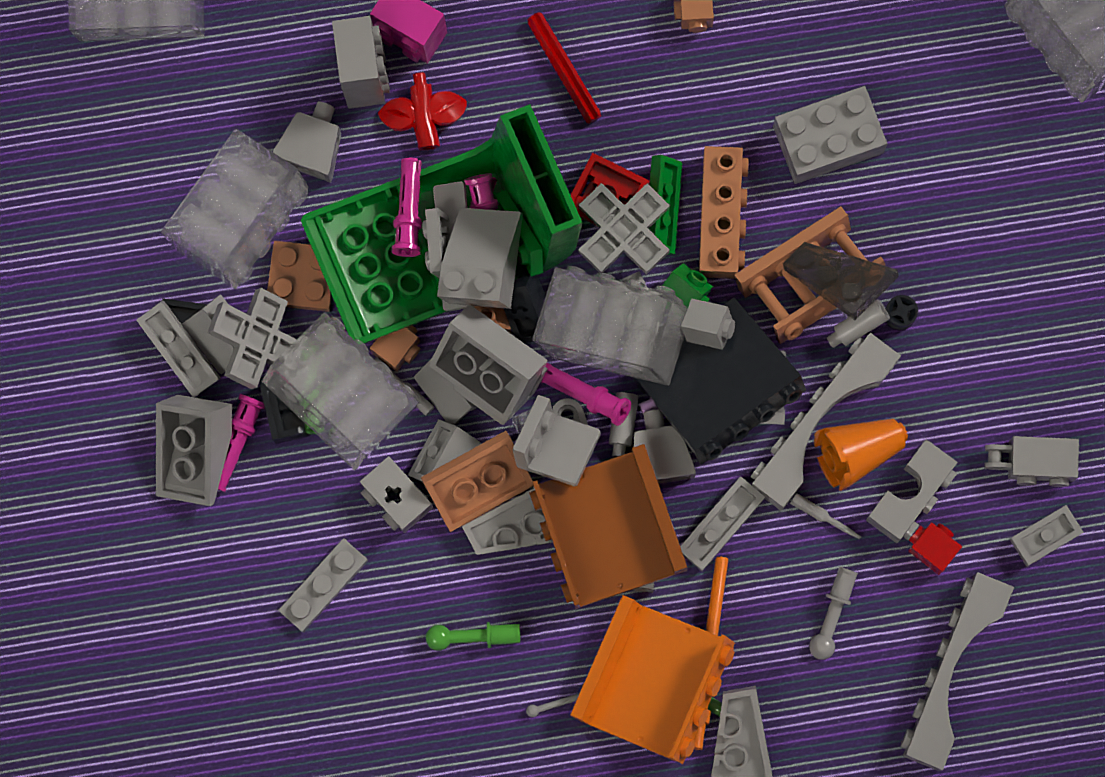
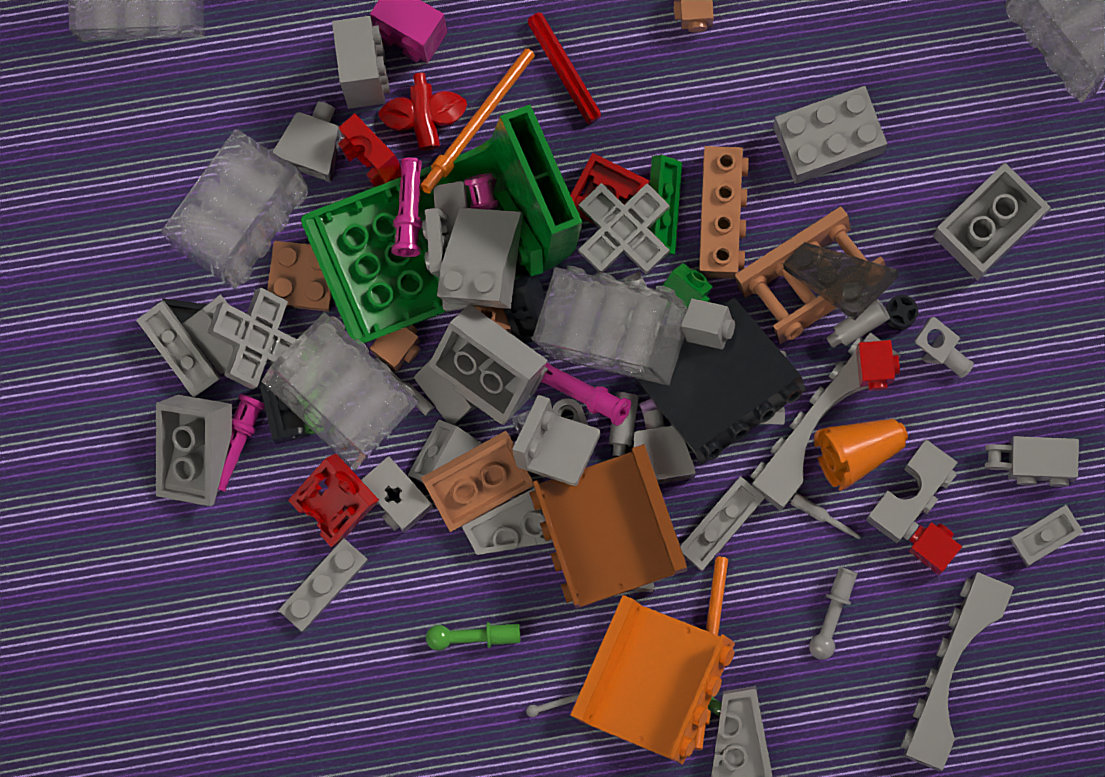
none -> red brick [288,453,379,547]
none -> red brick [338,113,401,187]
none -> orange bar [420,48,535,194]
none -> red brick [856,340,900,391]
none -> light grey bracket [914,317,974,378]
none -> light grey brick [933,163,1051,281]

